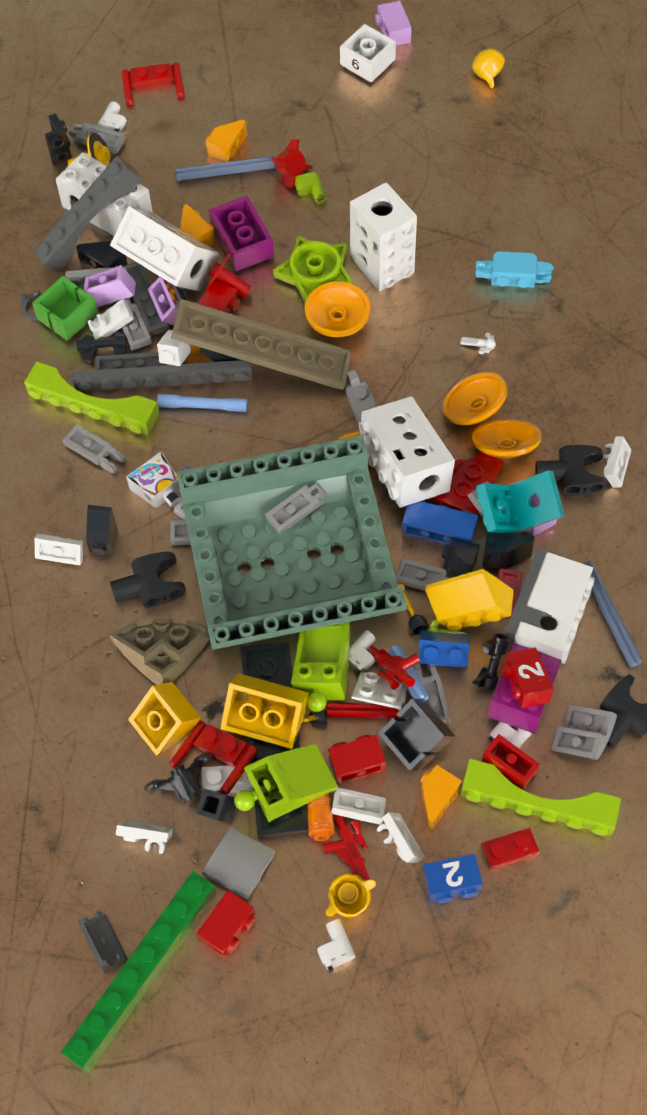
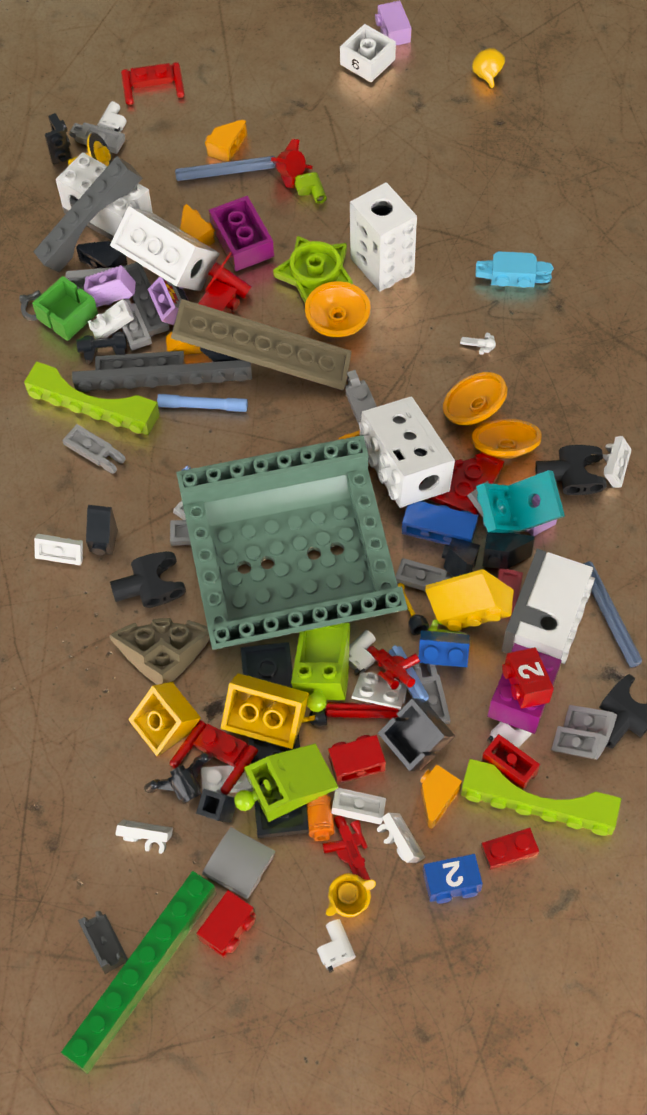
torso [126,452,182,508] -> none
white brick [157,330,191,366] -> none
light grey hinge [265,483,327,535] -> none
black piece [472,633,509,690] -> none

